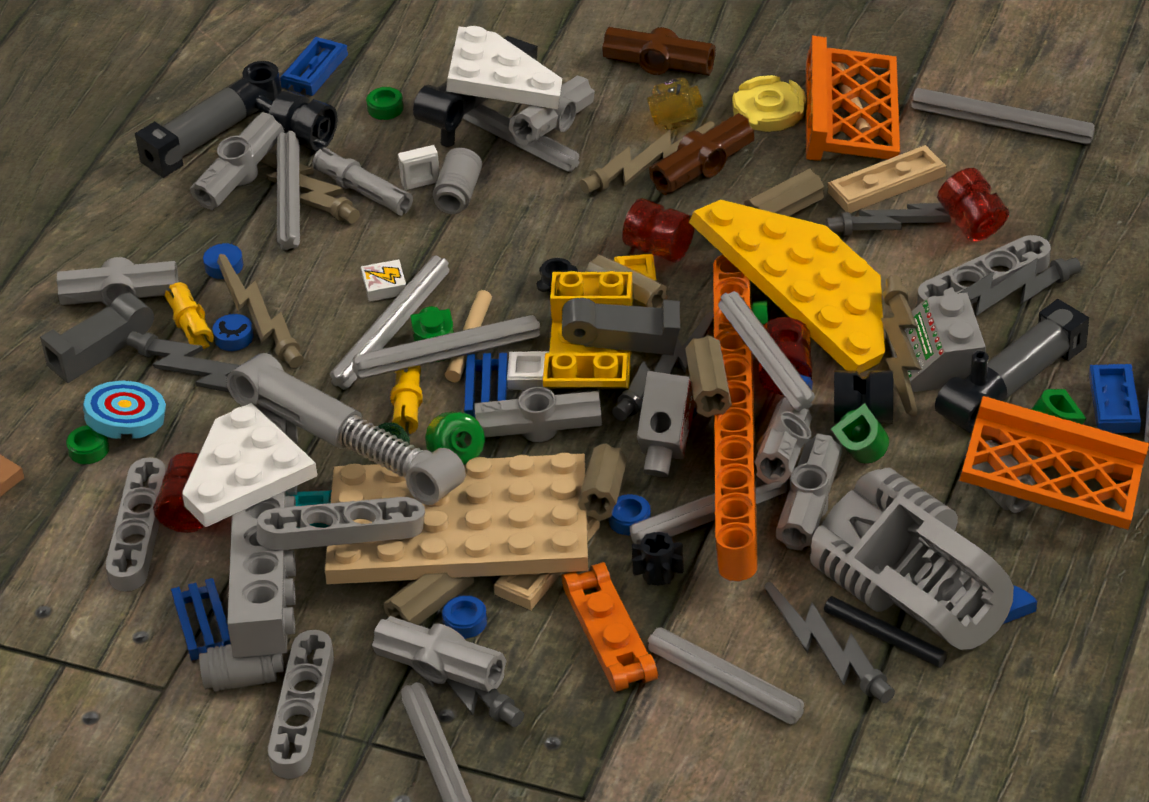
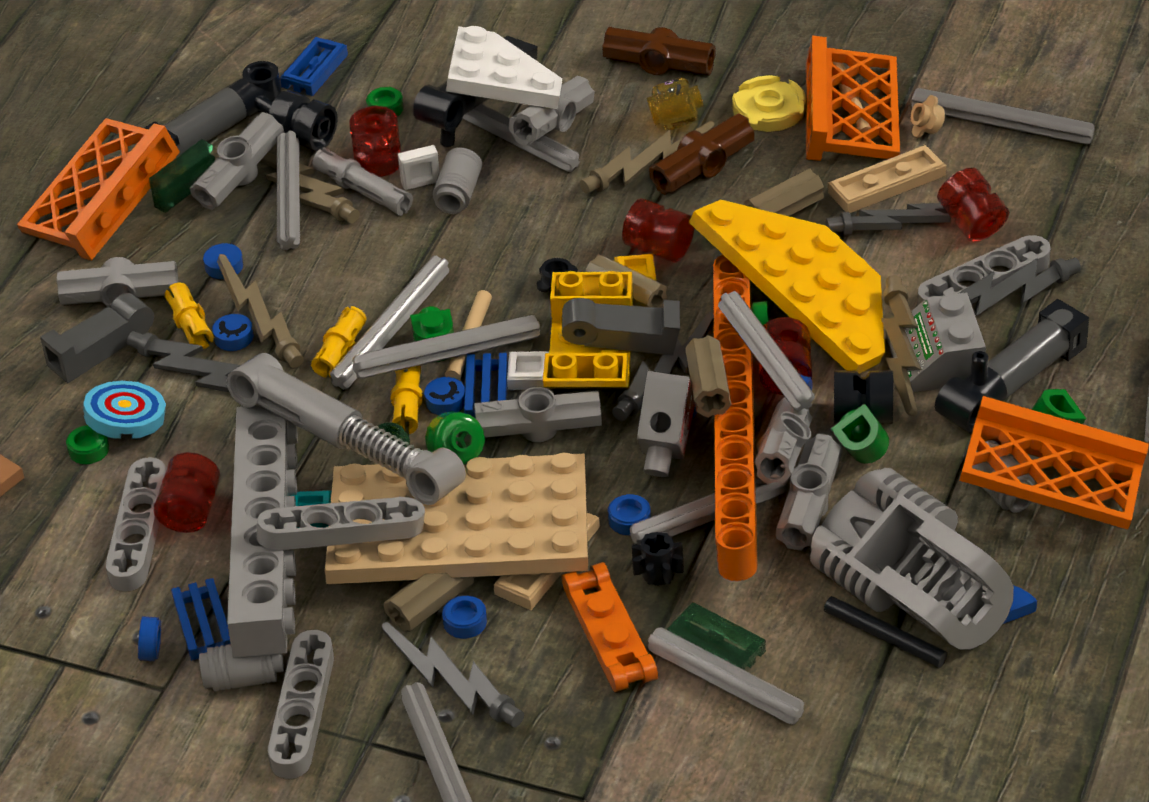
white plate [182,403,317,527] -> none
white tile [361,259,406,302] -> none
light grey piece [372,616,507,692] -> none
dark tan axle [578,443,627,521] -> none
dark grey piece [764,582,895,703] -> none
blue plate [1089,364,1141,433] -> none
none -> orange fence [17,118,180,261]
none -> blue tile [138,616,161,661]
none -> clear green tile [149,139,215,213]
none -> yellow pin [311,306,367,377]
none -> clear red wheel [349,106,401,177]
none -> blue tile [424,377,465,415]
none -> clear green tile [667,602,766,670]
none -> tan plate [910,95,945,138]

